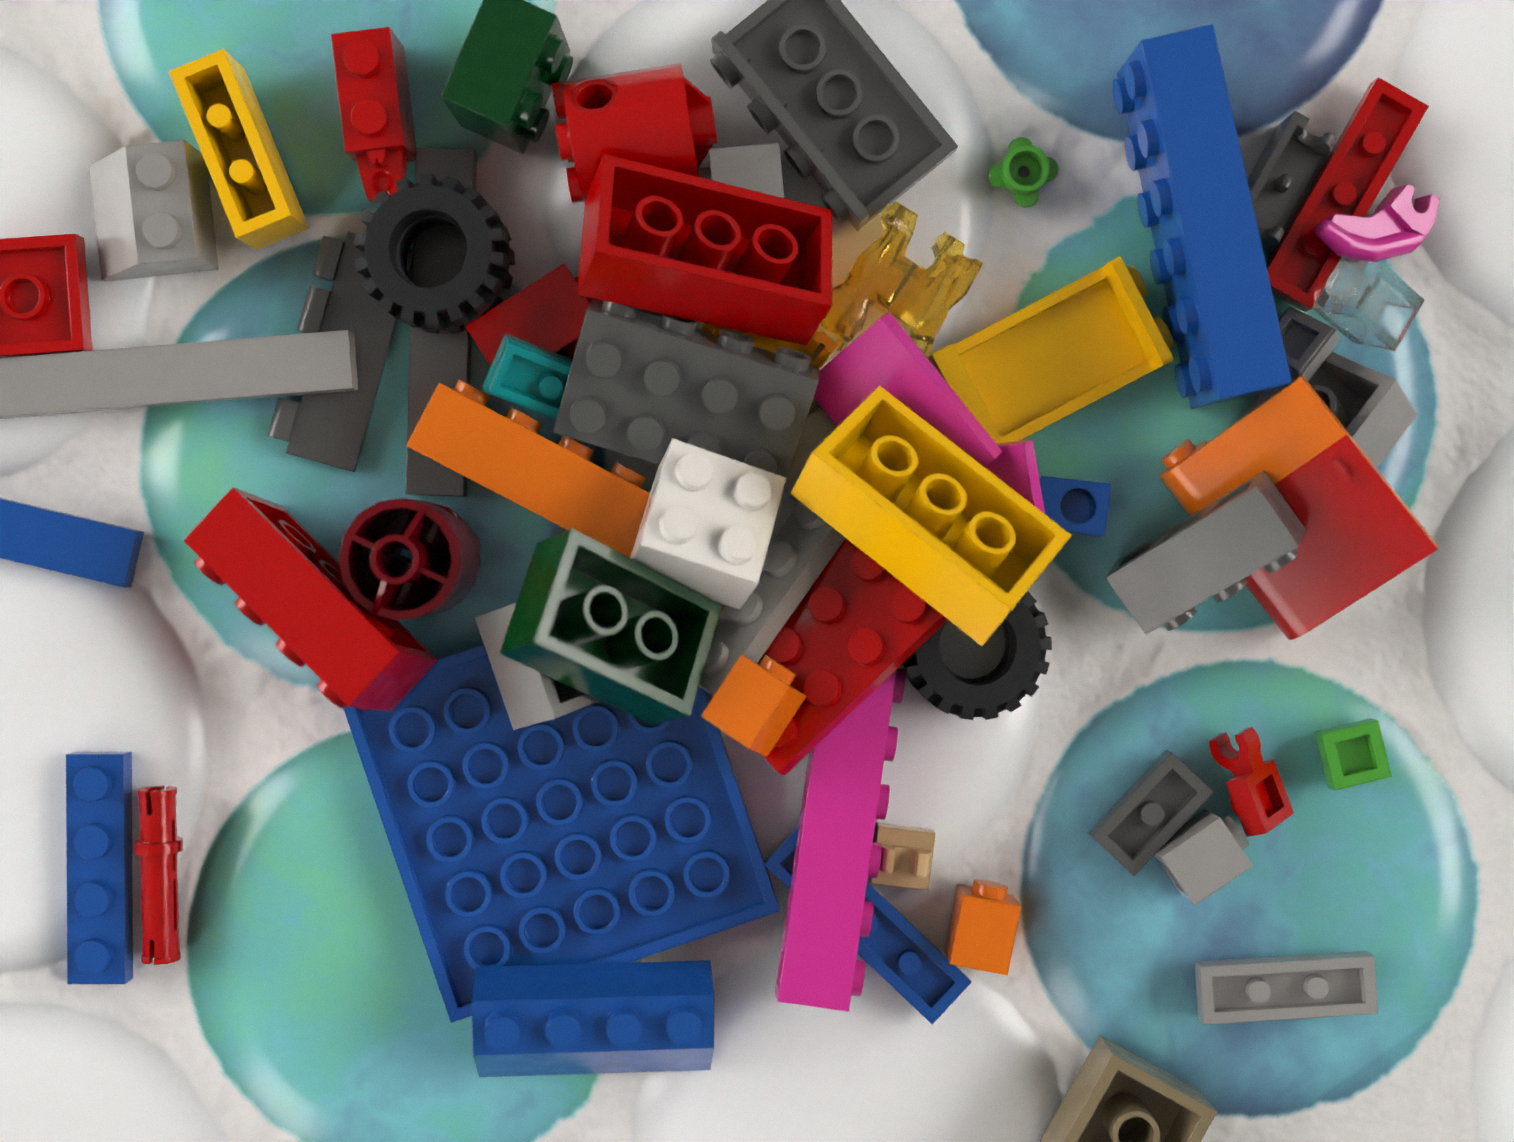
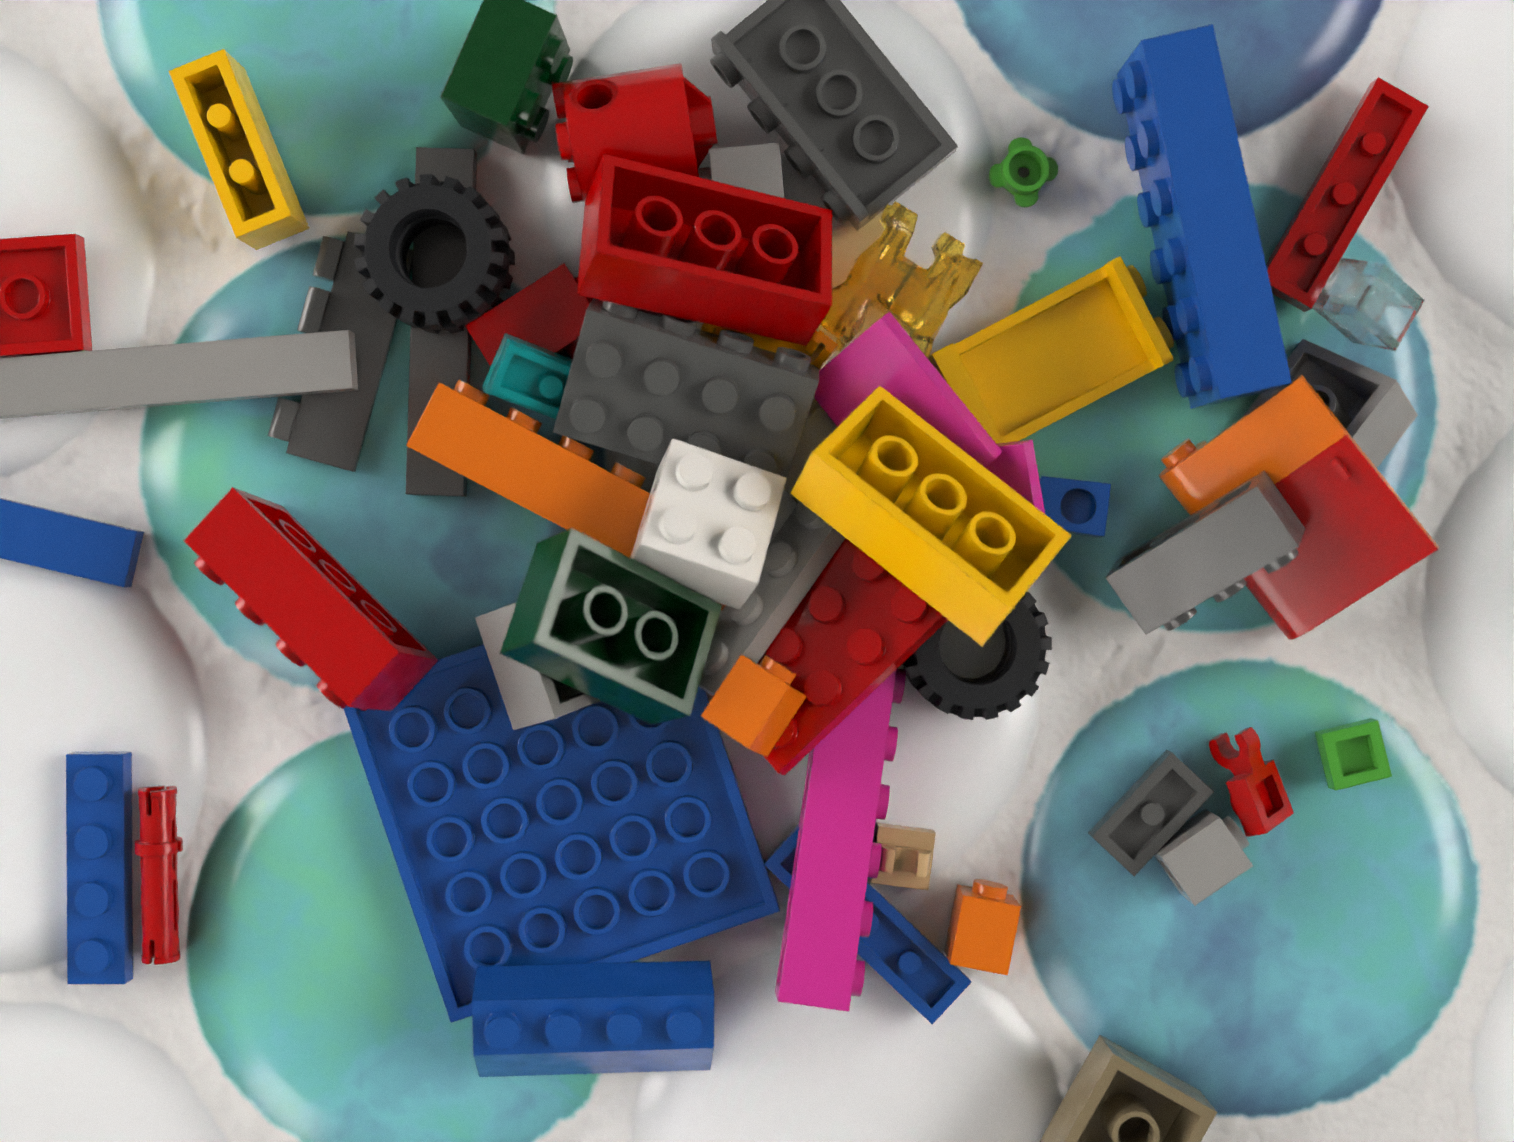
light grey slope [89,140,219,282] -> none
red hinge [331,27,416,203] -> none
dark red cylinder [339,498,481,621] -> none
light grey plate [1195,951,1378,1025] -> none
dark grey hinge [1247,111,1336,254] -> none
light grey tile [1278,306,1341,381] -> none
dark pink piece [1315,184,1440,264] -> none

